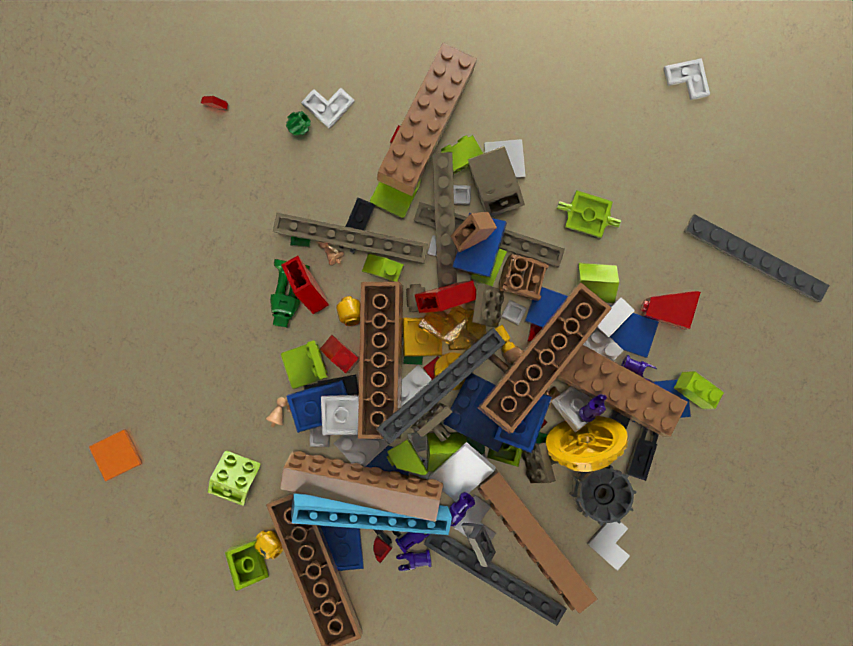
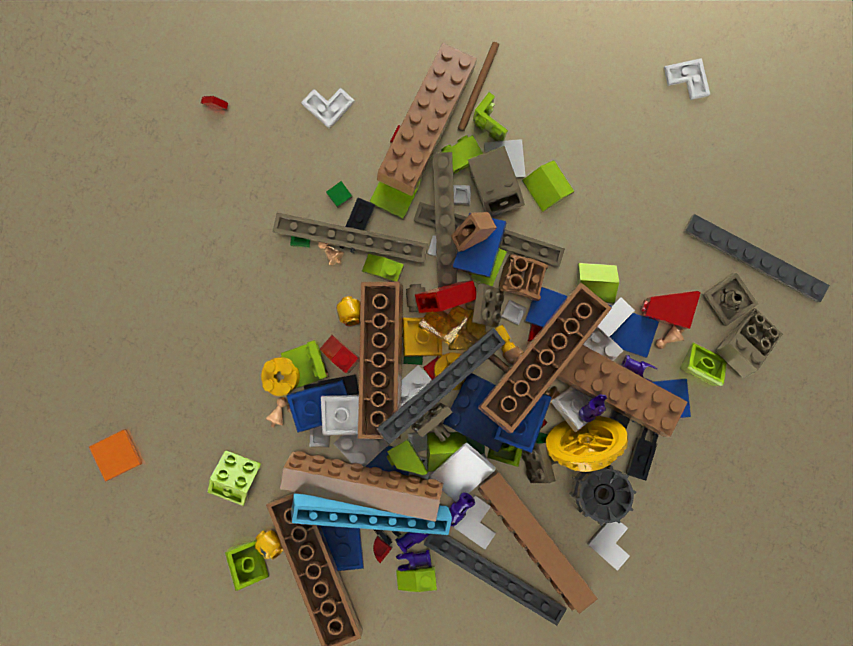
green piece [270,259,310,328] -> none
red slope [281,255,329,314] -> none
green gear [286,111,311,136] -> none
dark grey panel [461,523,496,567] -> none
lime plate [557,190,621,239] -> none
lime brick [674,371,724,409] -> none
none -> yellow plate [261,357,300,396]
none -> green tile [326,181,353,208]
none -> lime slope [396,566,437,592]
none -> medium nougat piece [458,42,499,131]
none -> lime bracket [473,92,508,141]
none -> lime slope [522,160,574,212]
none -> light nougat piece [656,325,684,349]
none -> lime slope [680,343,727,386]
none -> dark tan plate [703,273,758,326]
none -> dark tan slope [716,308,783,378]

